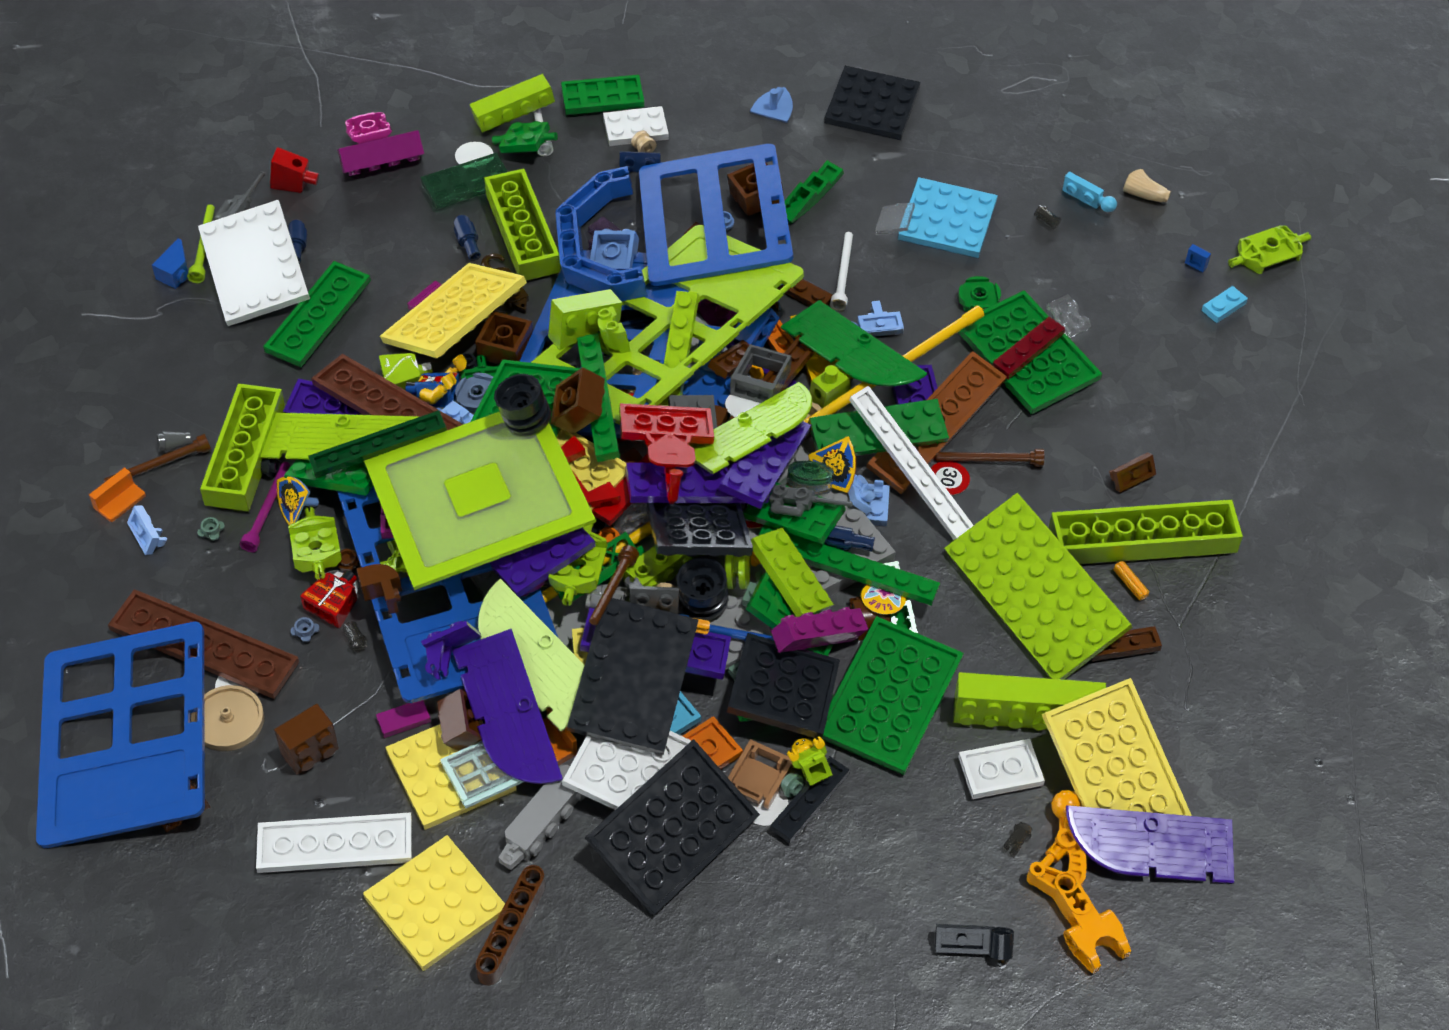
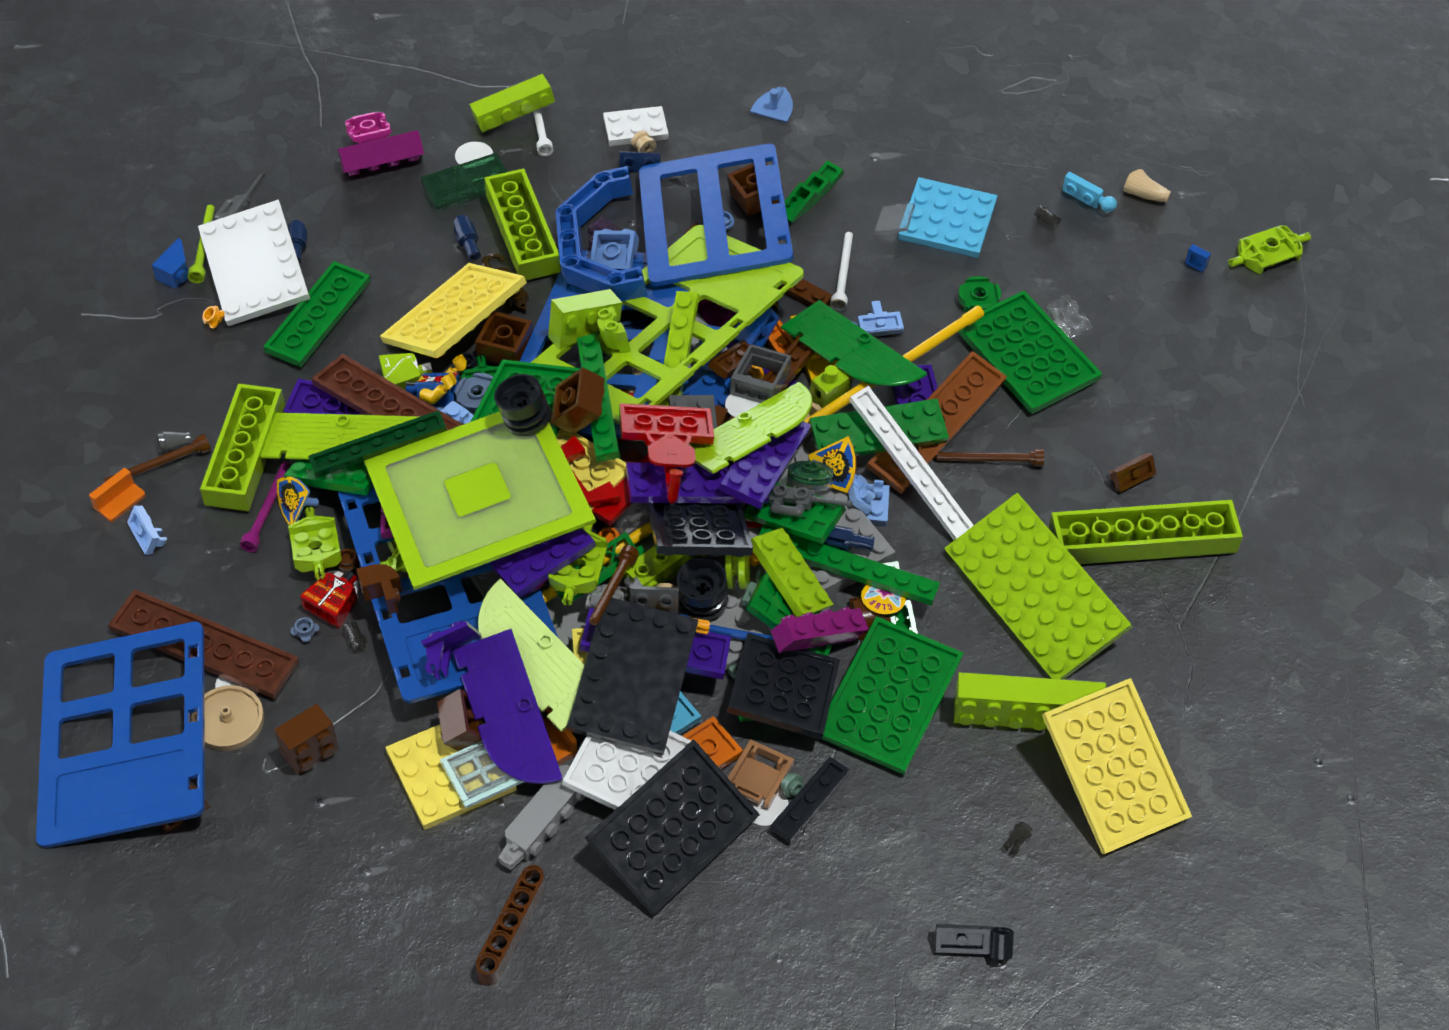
sand green plate [197,517,225,541] -> none
white plate [256,813,412,873] -> none
black plate [261,458,280,477] -> none
red torso [270,147,319,193] -> none
light yellow plate [363,835,505,971] -> none
magenta tile [376,700,431,738] -> none
magenta axle [407,281,441,311] -> none
green plate [492,121,558,153] -> none
green plate [561,75,645,115] -> none
lime piece [787,736,833,786] -> none
black plate [824,65,921,140] -> none
sticker [931,461,970,495] -> none
white plate [958,739,1045,799] -> none
dark red plate [992,317,1065,380] -> none
light orange piece [1026,790,1131,974] -> none
door [1066,805,1234,884] -> none
reddish brown plate [1091,626,1162,661] -> none
light orange axle [1113,561,1149,601] -> none
medium azure plate [1202,286,1248,323] -> none
none -> light orange plate [202,305,225,329]

